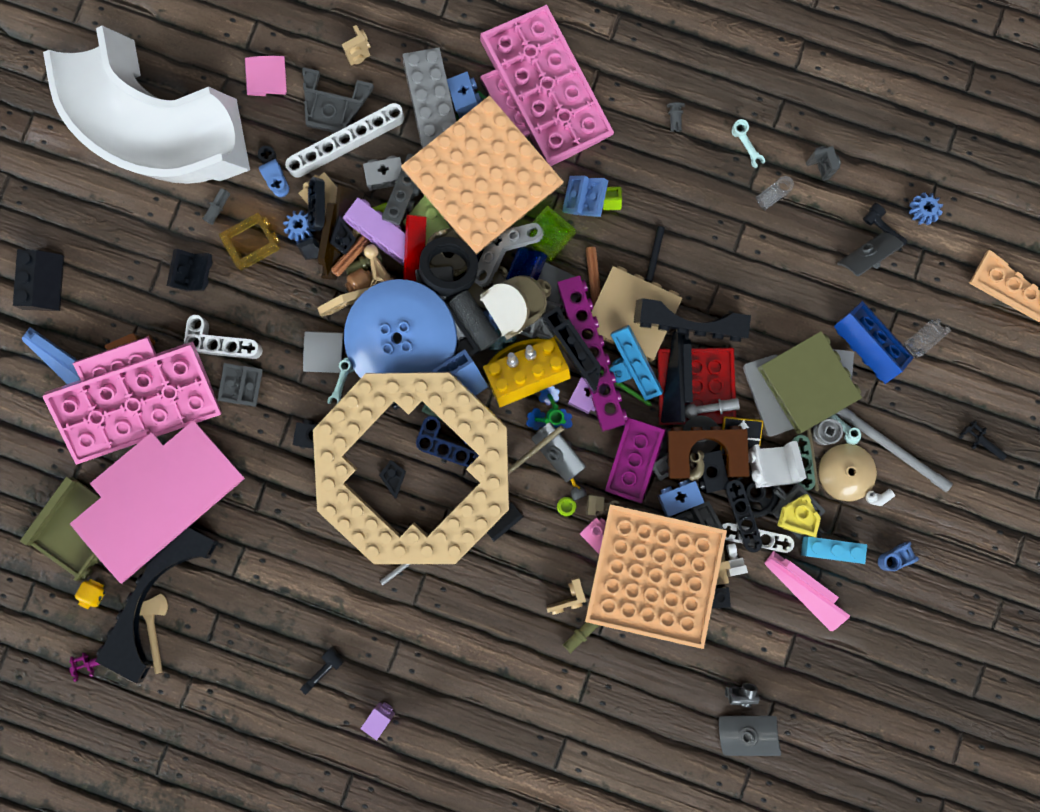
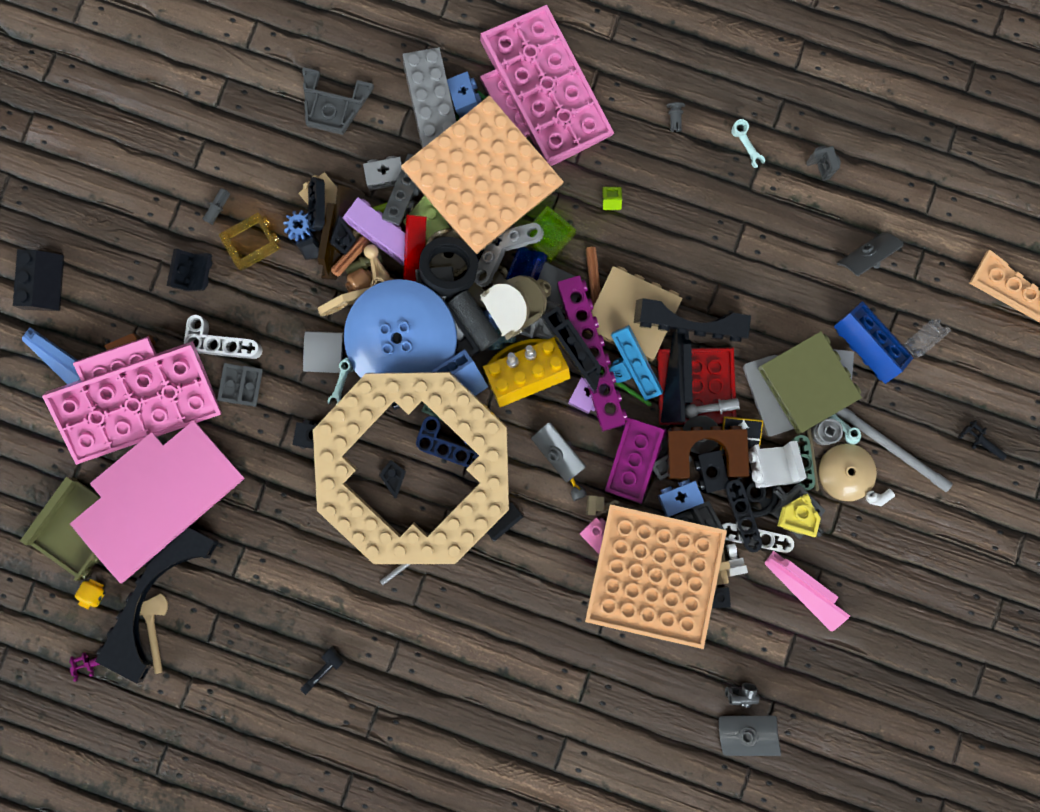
white piece [43,26,250,184] -> none
bright pink slope [245,56,287,96] -> none
black bush [258,146,276,164] -> none
medium blue piece [259,159,290,197] -> none
white beam [285,103,404,178] -> none
tan bracket [341,25,370,66] -> none
lavender brick [360,702,395,740] -> none
dark tan axle [508,425,565,474] -> none
blue plant [526,386,572,430] -> none
tan bracket [546,576,586,615] -> none
lime plate [557,497,576,516] -> none
medium blue slope [562,176,608,217] -> none
olive pin [562,622,599,654] -> none
black bar [645,226,665,283] -> none
dark tan arm [689,450,704,481] -> none
clear piece [756,176,794,210] -> none
medium azure arch [801,536,867,564] -> none
black brick [863,203,907,245] -> none
medium blue piece [877,541,919,571] -> none
medium blue gear [908,193,943,225] -> none

